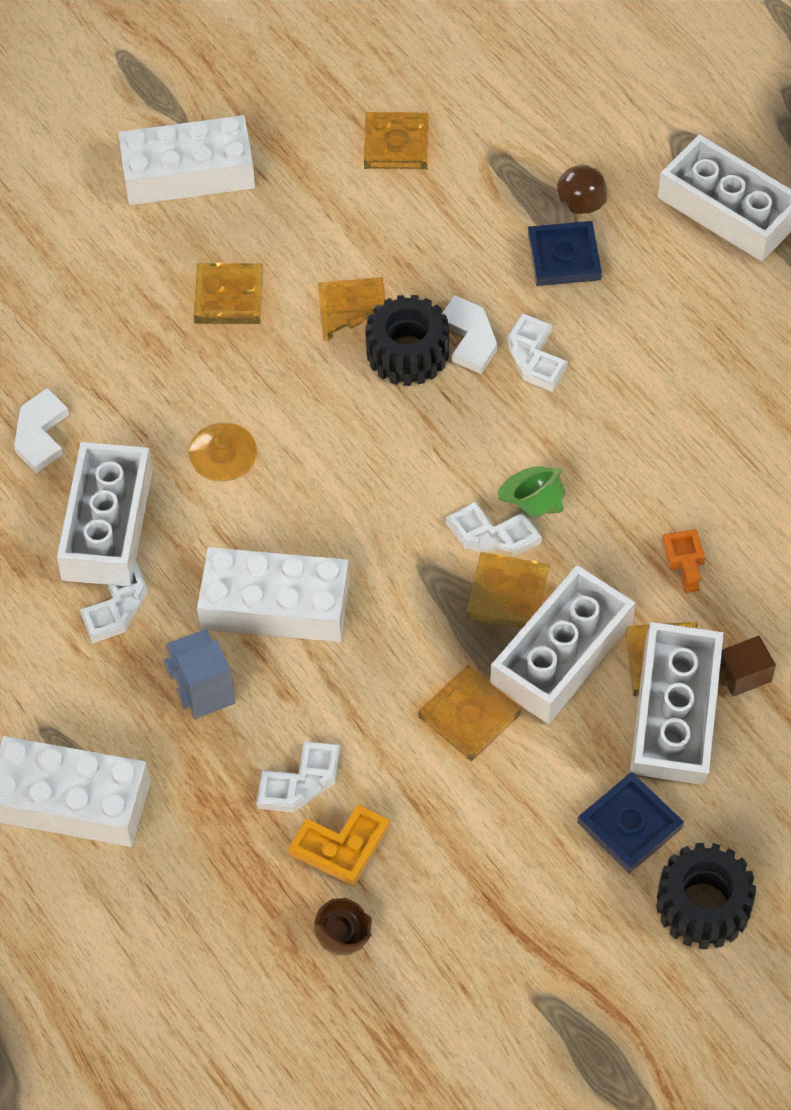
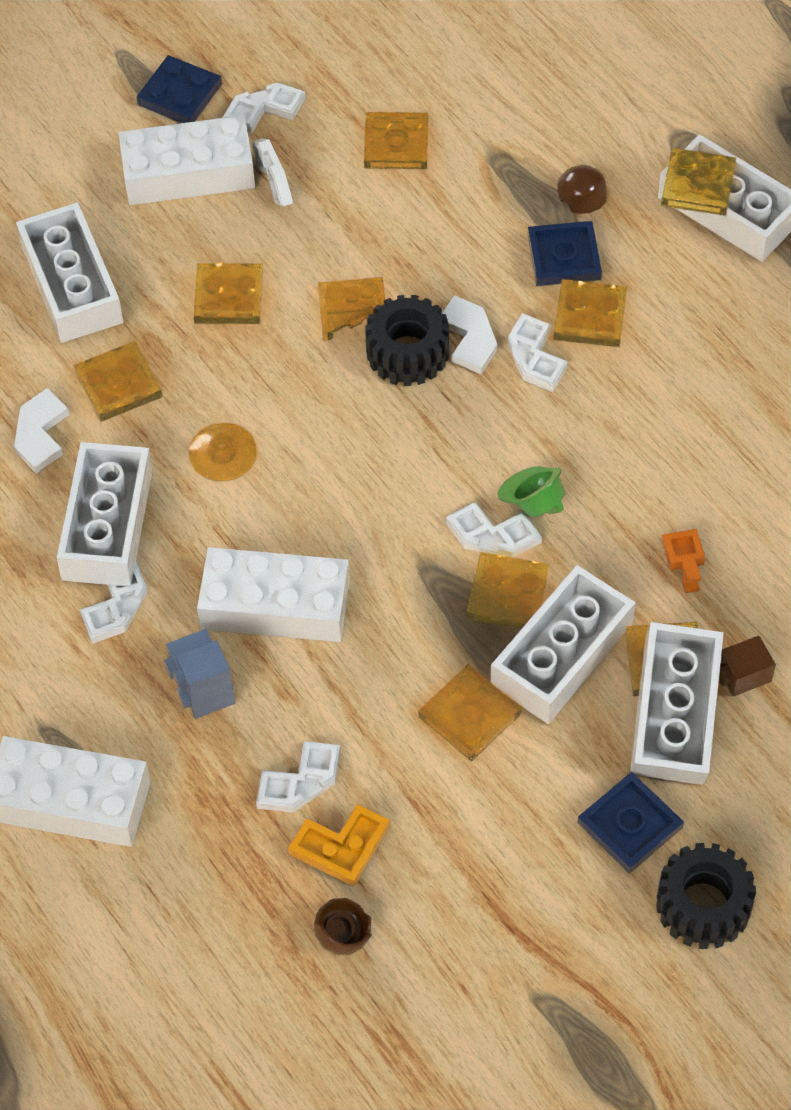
none -> white brick [16,202,124,343]
none -> clear yellow plate [74,341,163,422]
none -> dark blue plate [136,55,222,123]
none -> white tile [223,83,306,134]
none -> white tile [252,138,293,206]
none -> clear yellow plate [554,279,627,347]
none -> clear yellow plate [661,148,736,216]

